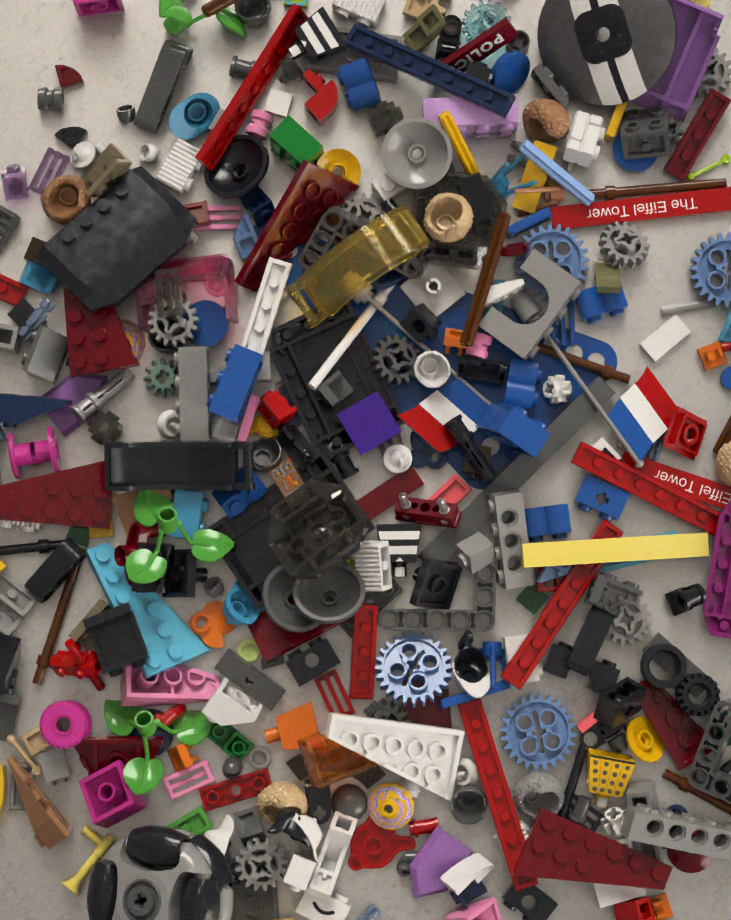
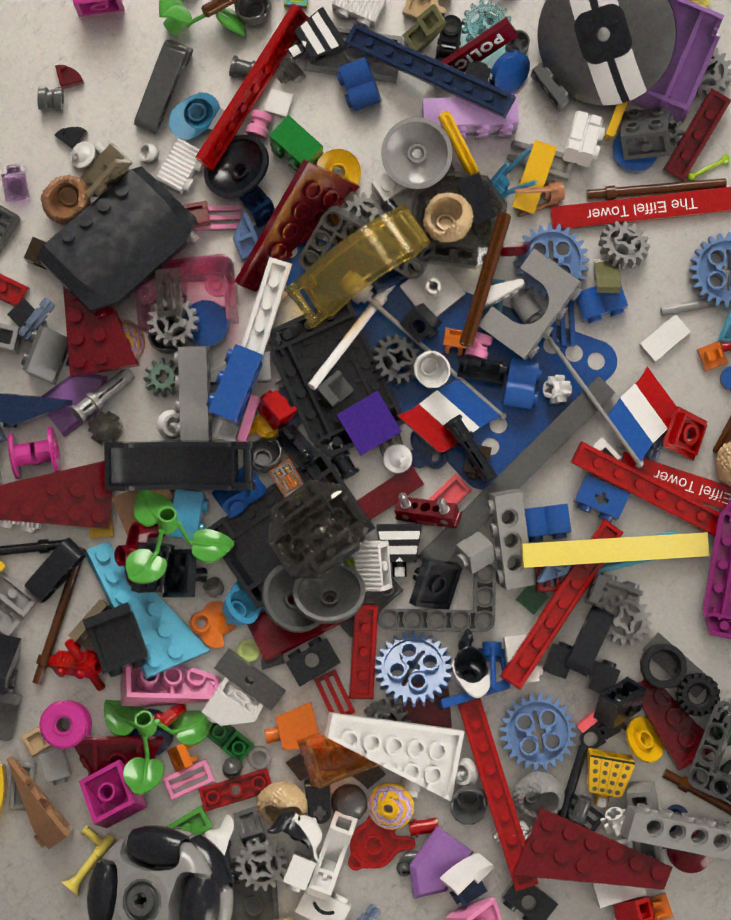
tan hinge [6,734,41,775] -> none
dark azure bracket [18,261,58,294] -> none
clear purple tile [28,147,70,195] -> none
clear green tile [66,526,90,548] -> none
dark grey hinge [116,104,136,124] -> none
red brick [302,68,338,126] -> none
clear smoke brick [367,101,404,138] -> none
blue brick [476,402,551,458] -> none
blue tile [506,207,552,239] -> none
light blue axle [519,140,595,206] -> none
medium nougat hair [522,98,570,143] -> none
reddish brown bar [538,343,631,384] -> none
dark grey hinge [607,733,628,753] -> none
black piece [664,583,707,617] -> none

